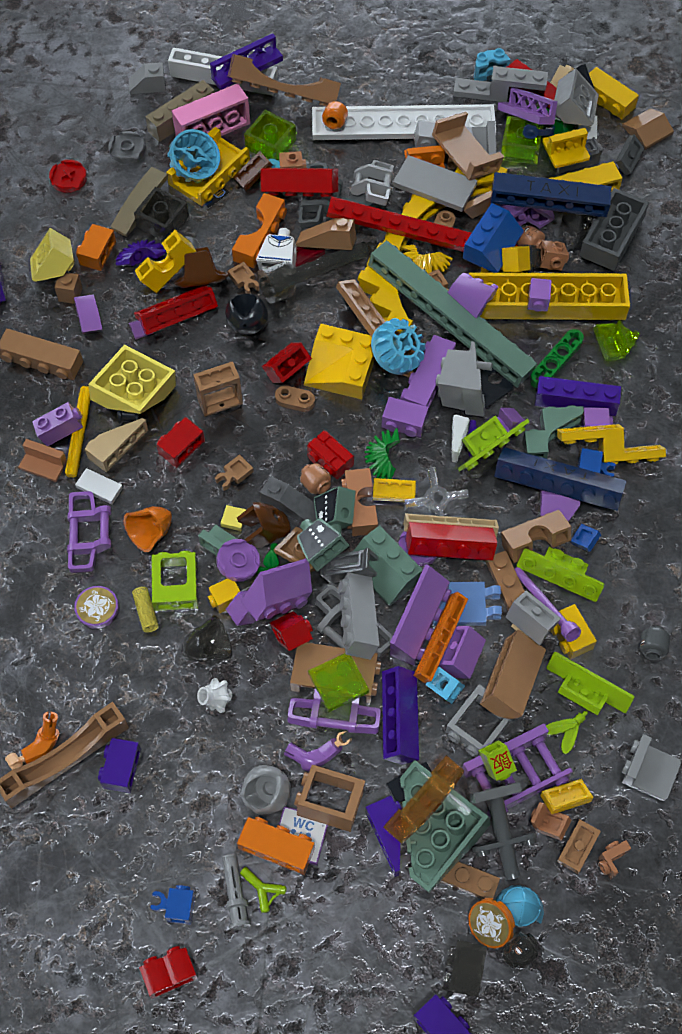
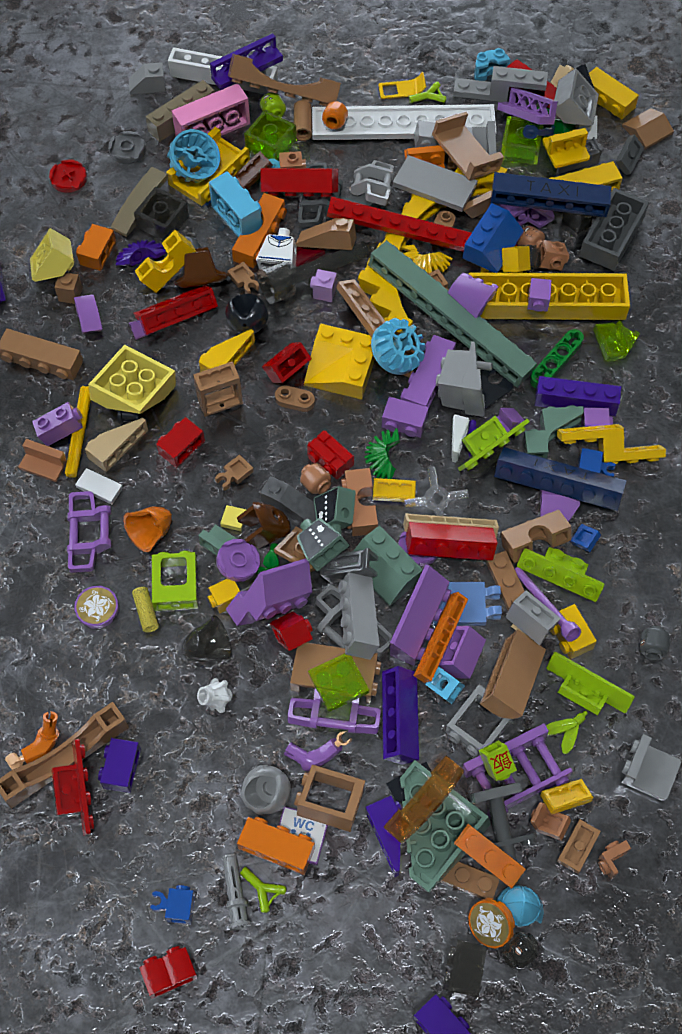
none -> red bracket [51,739,94,836]
none -> yellow slope [199,329,255,372]
none -> medium azure brick [209,171,263,237]
none -> lime head [260,92,286,120]
none -> medium nougat pin [294,100,312,141]
none -> lavender brick [310,269,337,302]
none -> yellow piece [378,72,426,99]
none -> lime piece [409,82,446,103]
none -> orange plate [454,824,526,889]

